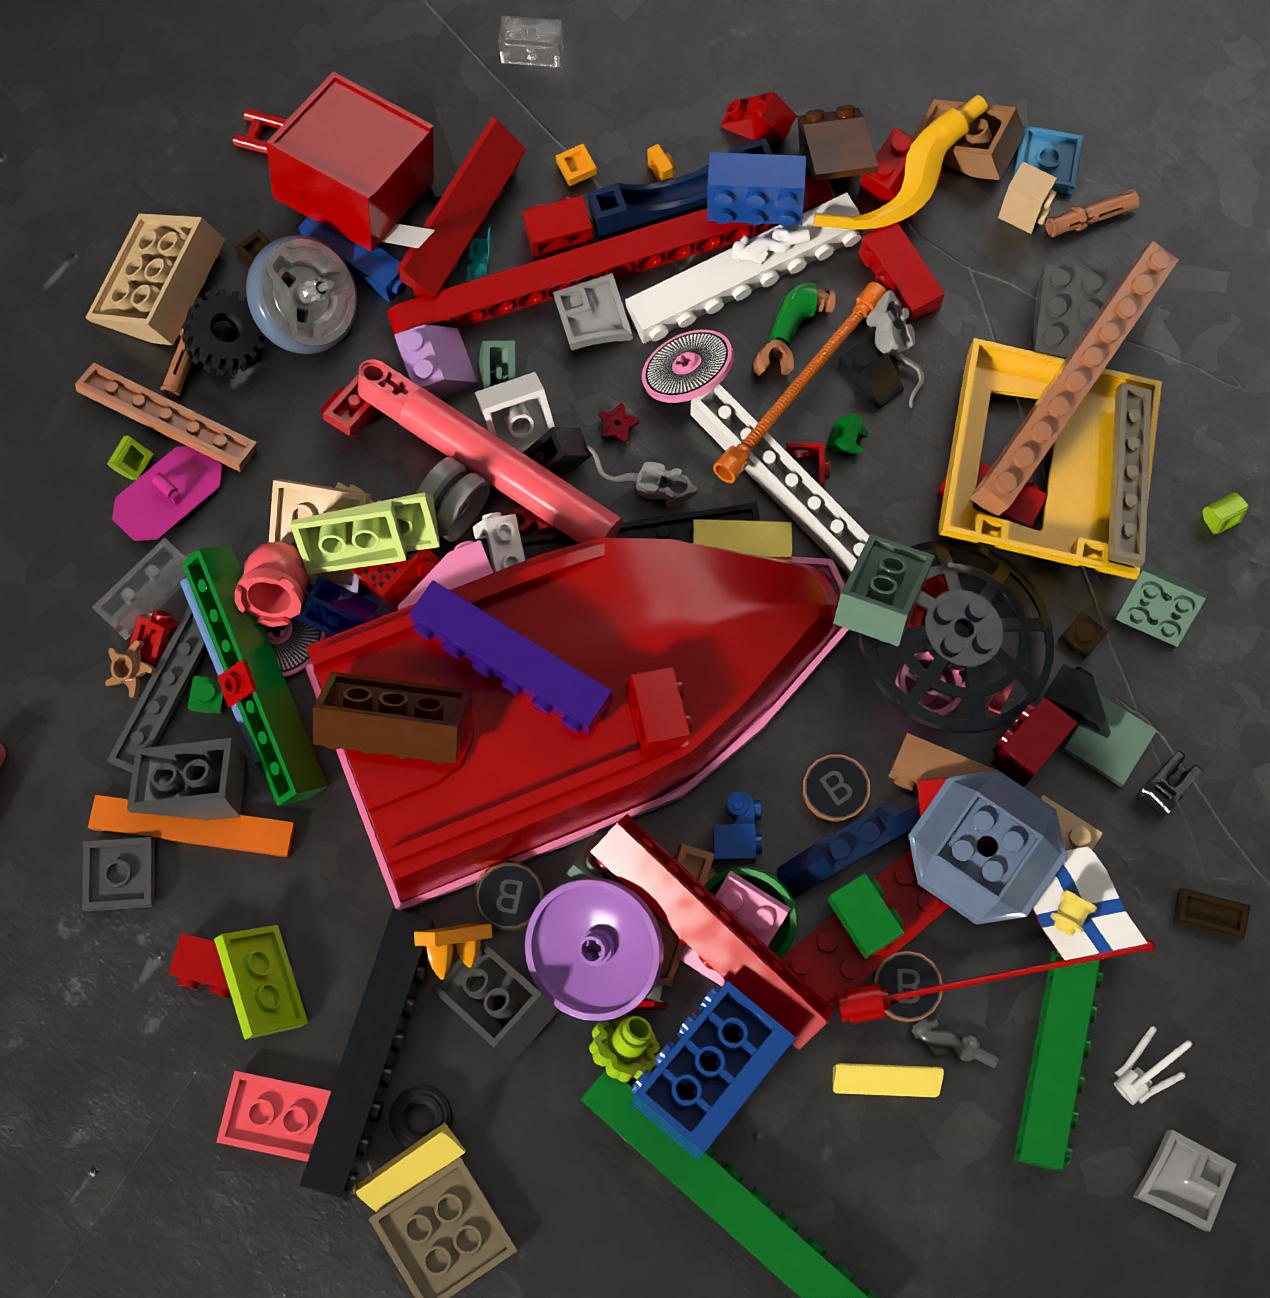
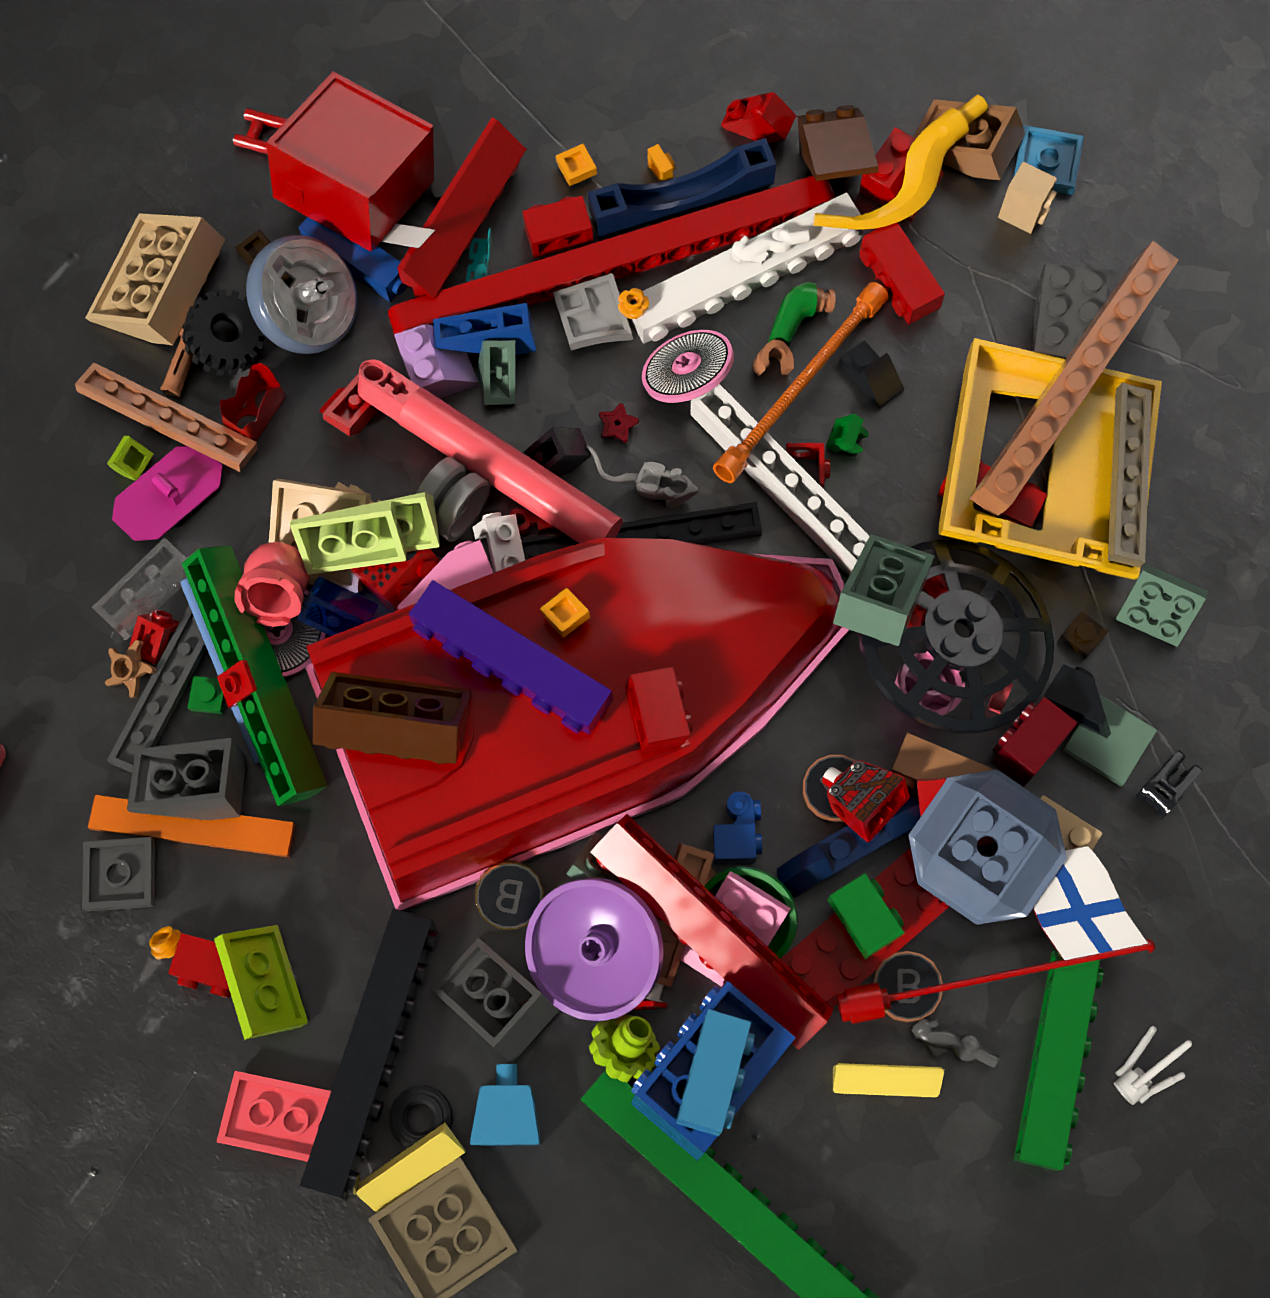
light orange tile [414,923,492,980] -> none
white slope [475,372,555,453] -> none
clear brick [498,16,564,67] -> none
light yellow slope [692,519,792,557] -> none
blue brick [707,152,806,226] -> none
light grey animal [866,290,924,408] -> none
nougat pin [1045,189,1140,237] -> none
light yellow brick [1050,890,1097,936] -> none
light grey plate [1133,1130,1236,1231] -> none
dark brown tile [1172,888,1250,941] -> none
lime brick [1203,492,1248,535] -> none
none -> light orange plate [149,926,181,959]
none -> red piece [220,363,287,442]
none -> blue slope [433,303,536,355]
none -> dark azure torso [470,1064,541,1146]
none -> light orange plate [540,588,590,638]
none -> light orange plate [618,288,649,319]
none -> dark azure brick [675,1009,755,1137]
none -> torso [822,760,910,843]

